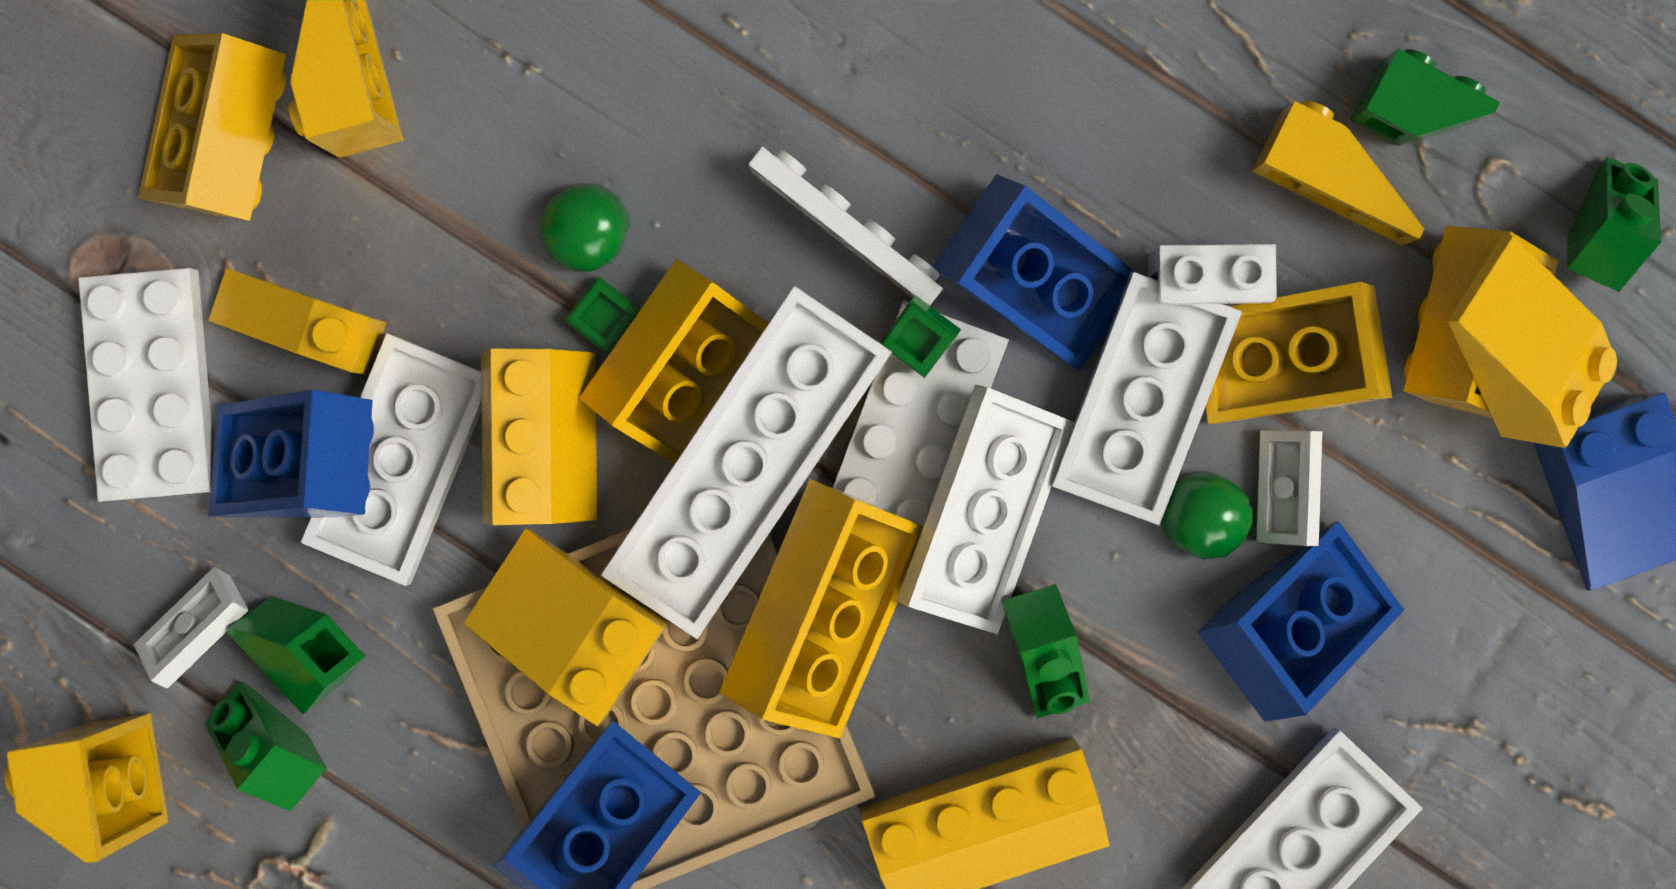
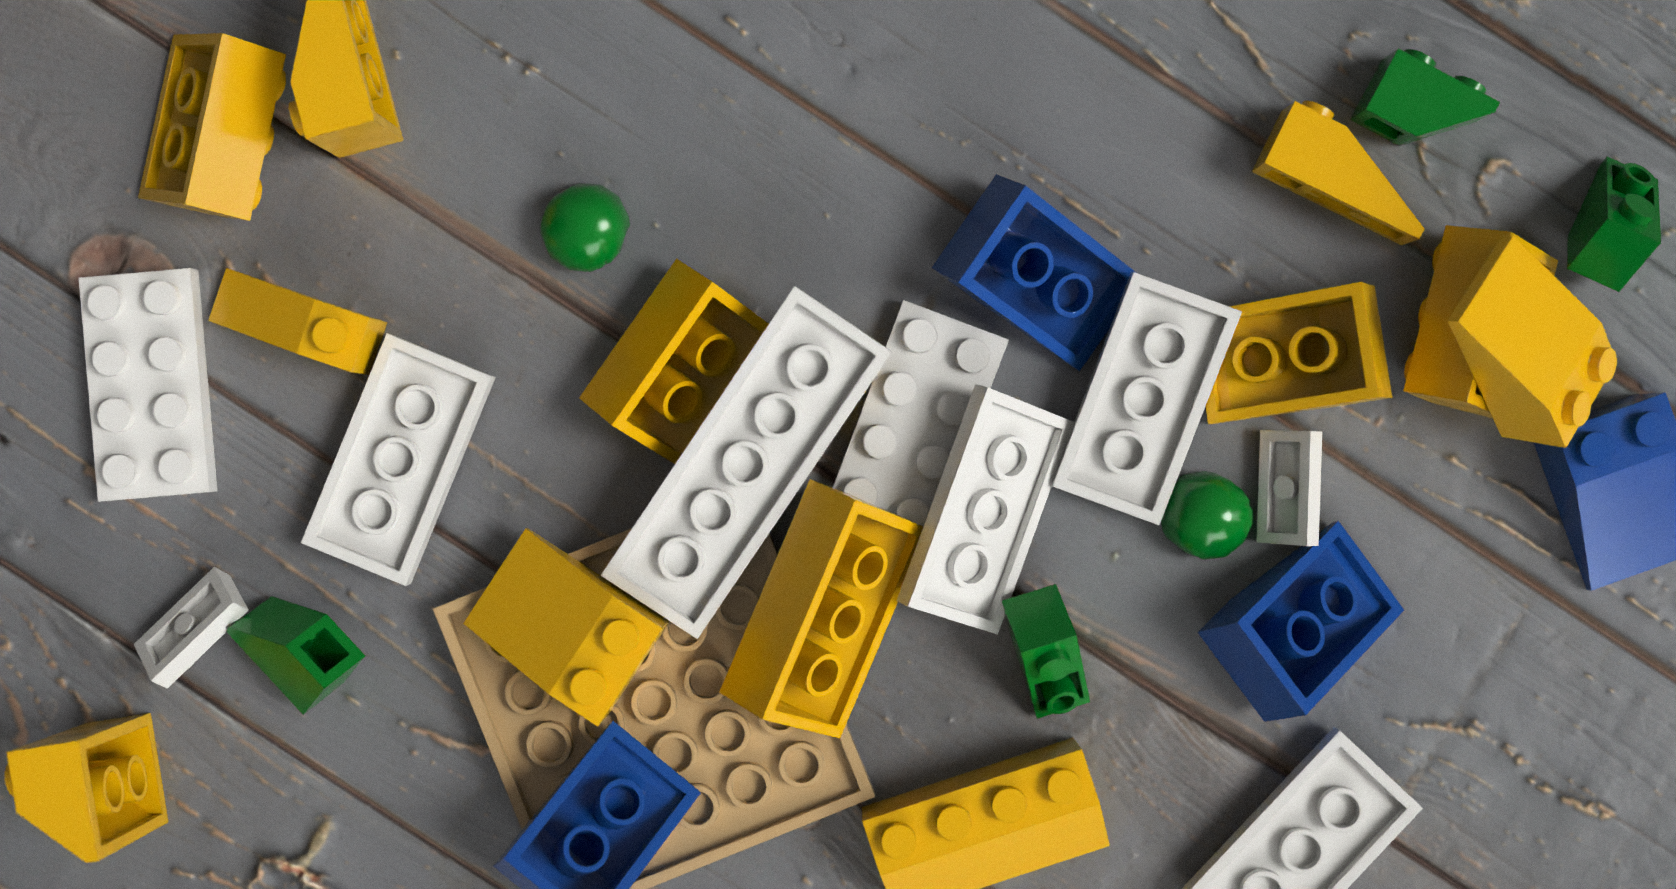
green slope [204,681,327,811] -> none
blue slope [209,389,374,518] -> none
yellow slope [481,349,597,525] -> none
green tile [564,276,641,355] -> none
white plate [748,146,943,306] -> none
green tile [880,295,961,378] -> none
white bracket [1148,244,1277,304] -> none

